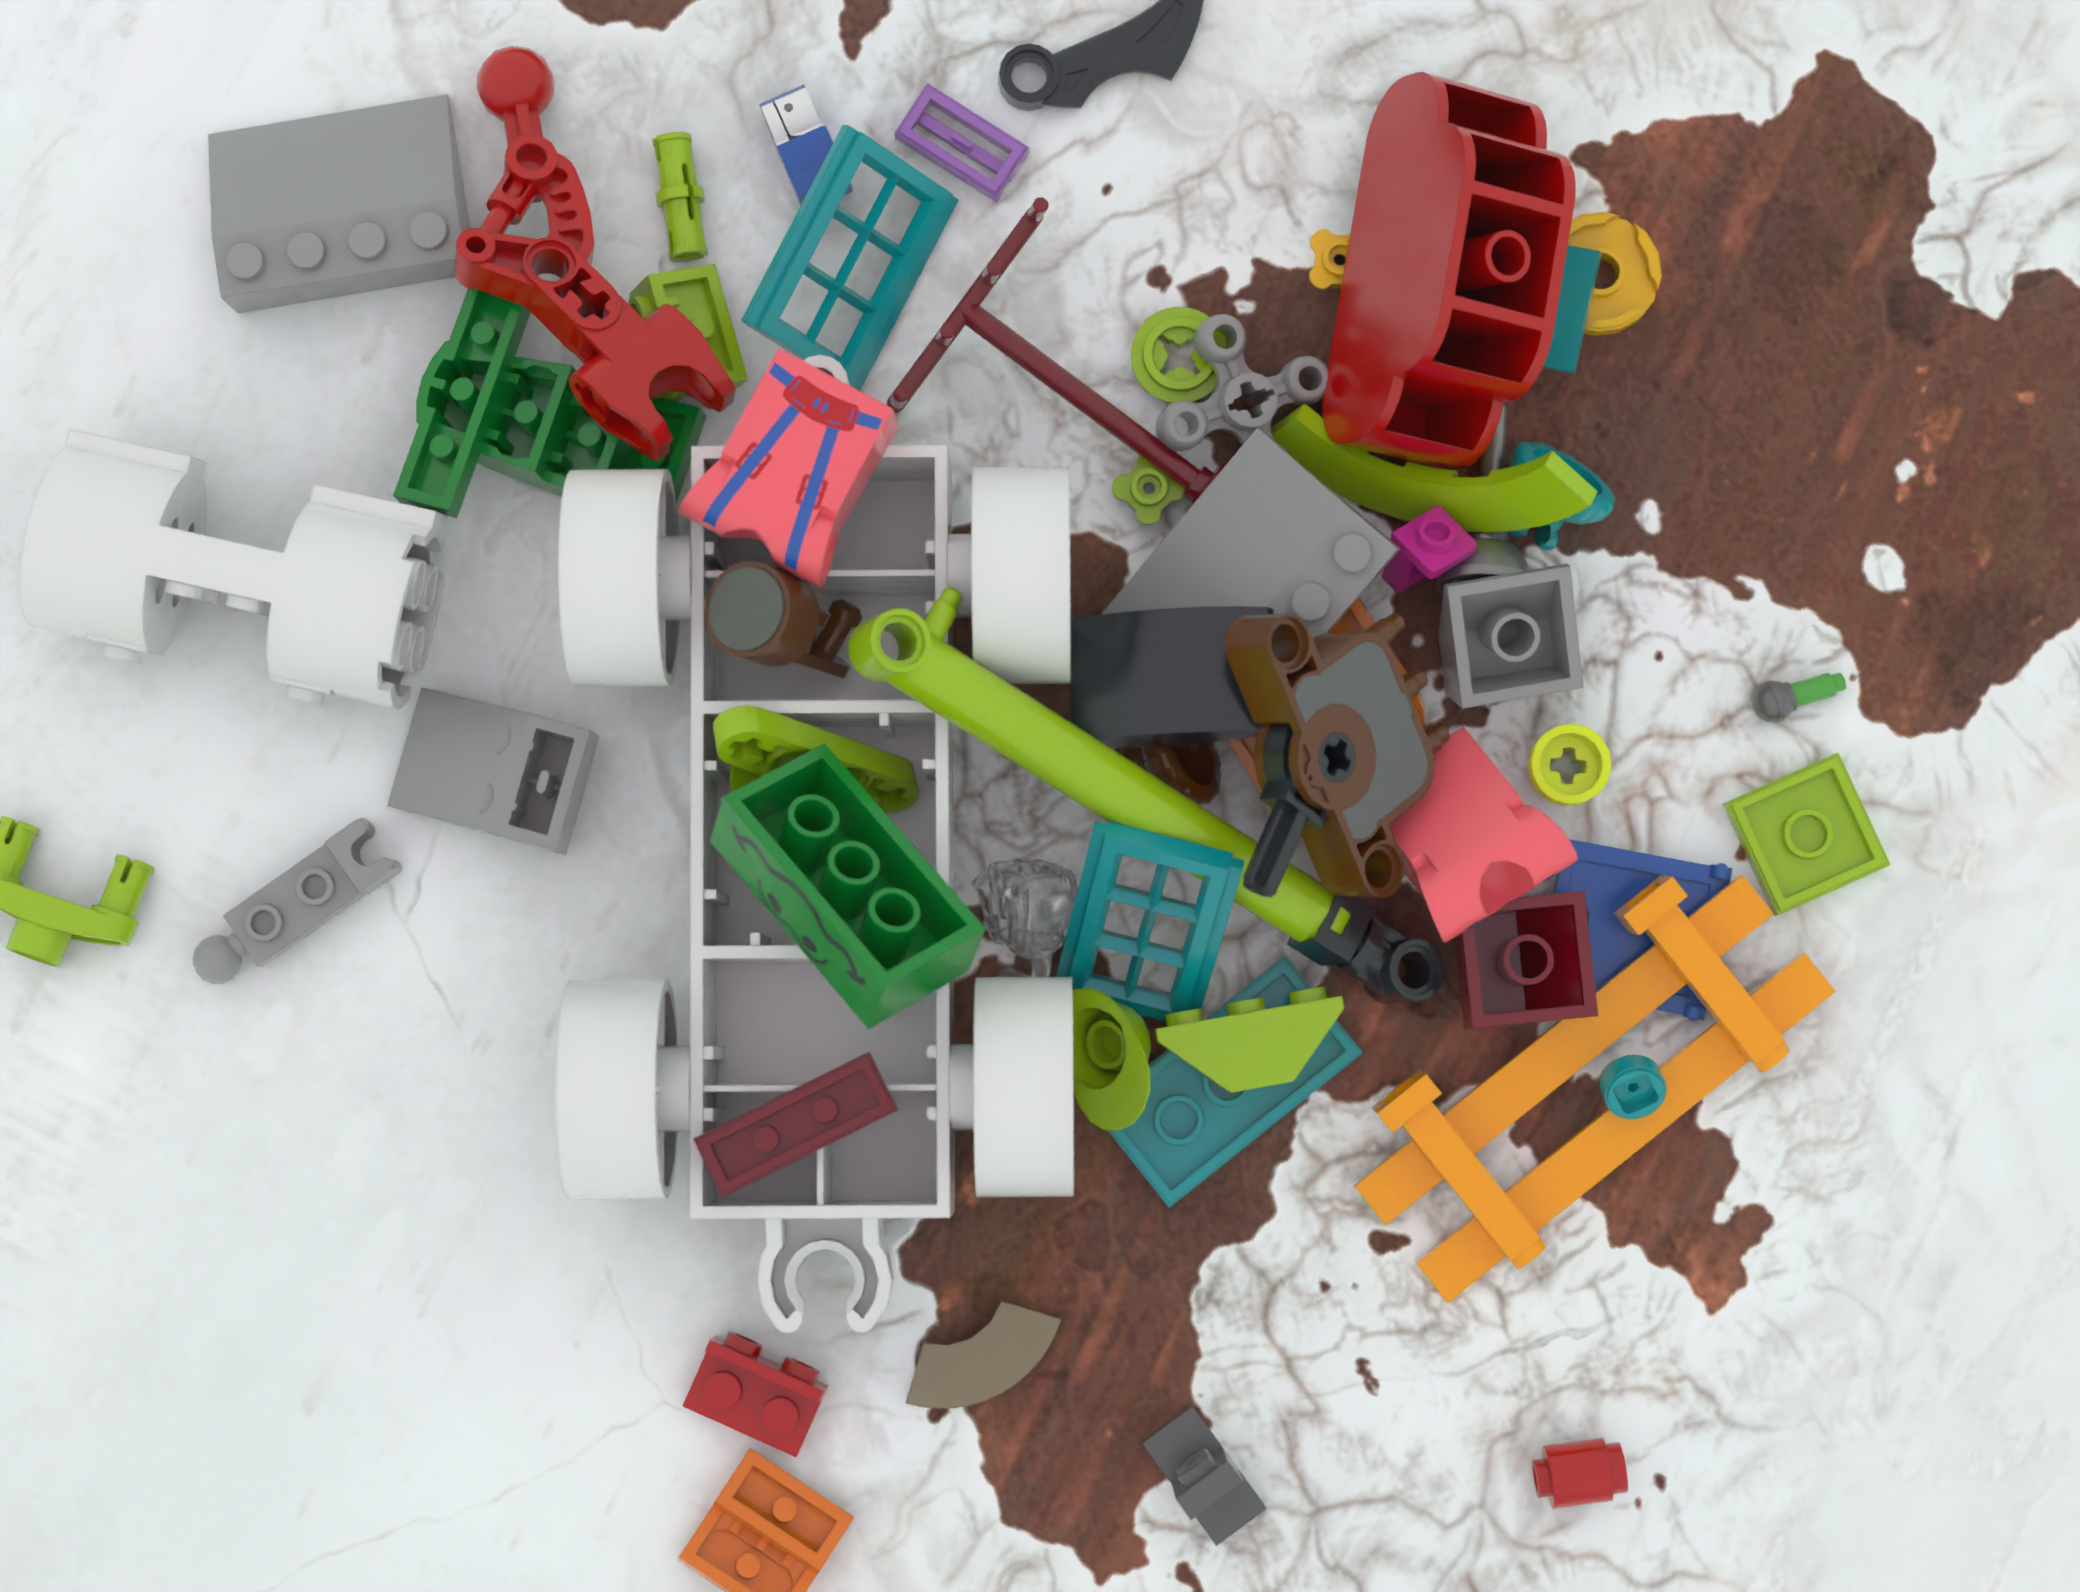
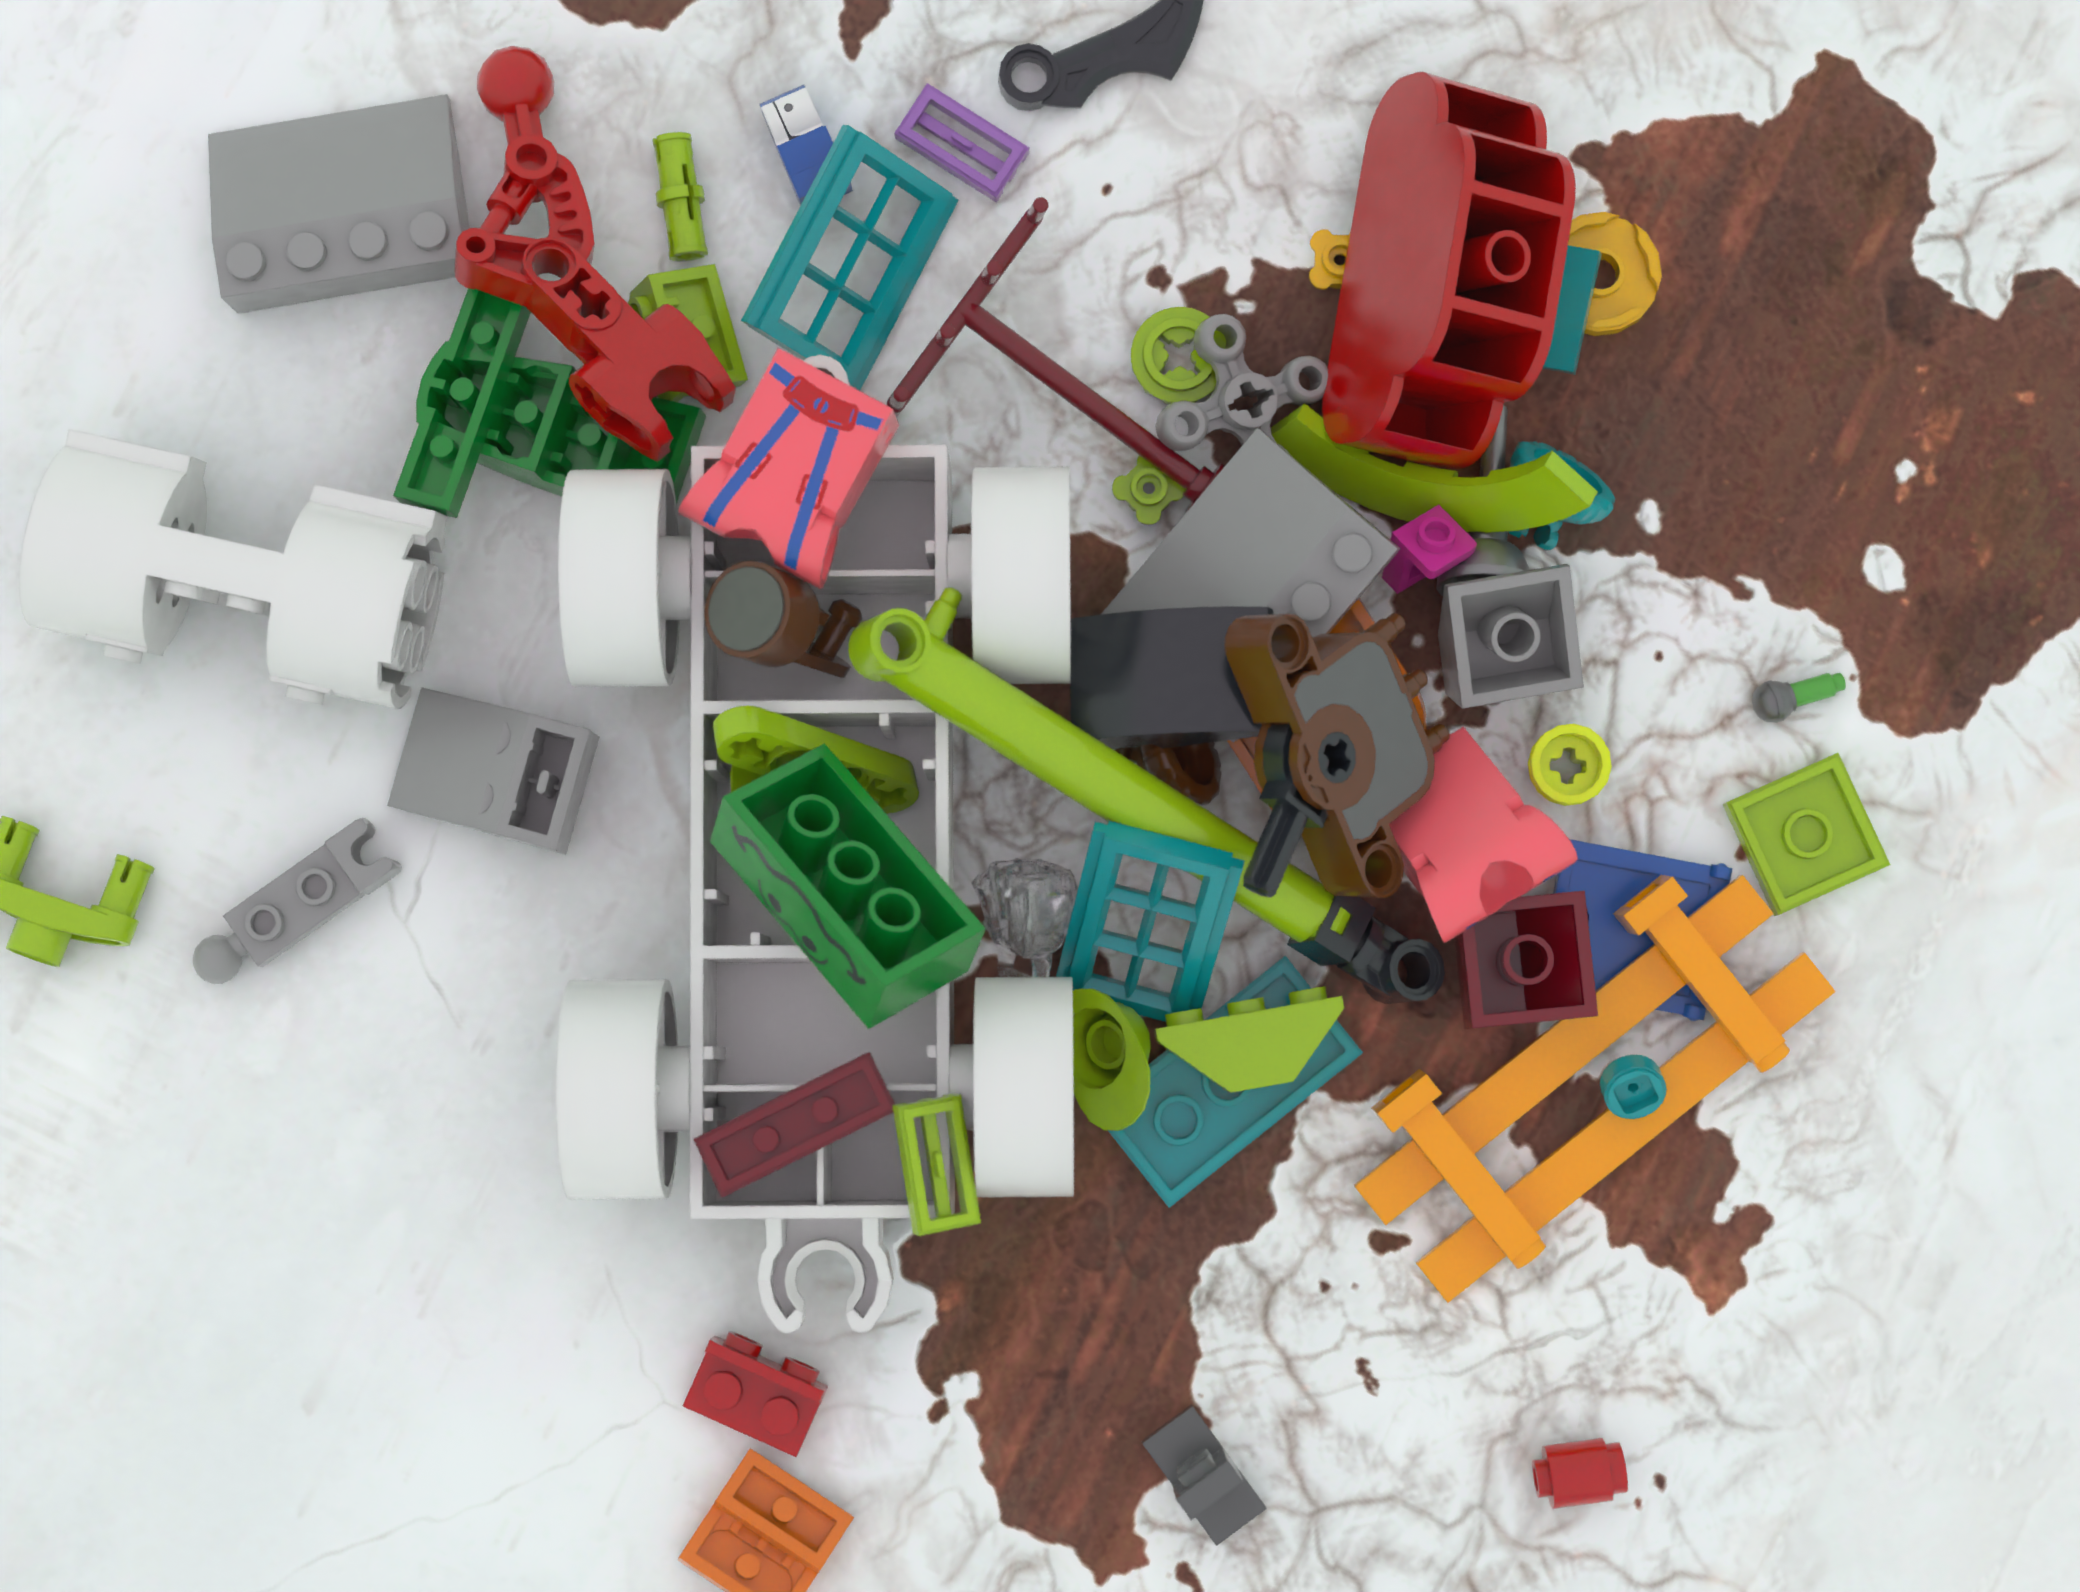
dark tan tile [906,1300,1061,1409] -> none
none -> lime tile [892,1093,981,1236]

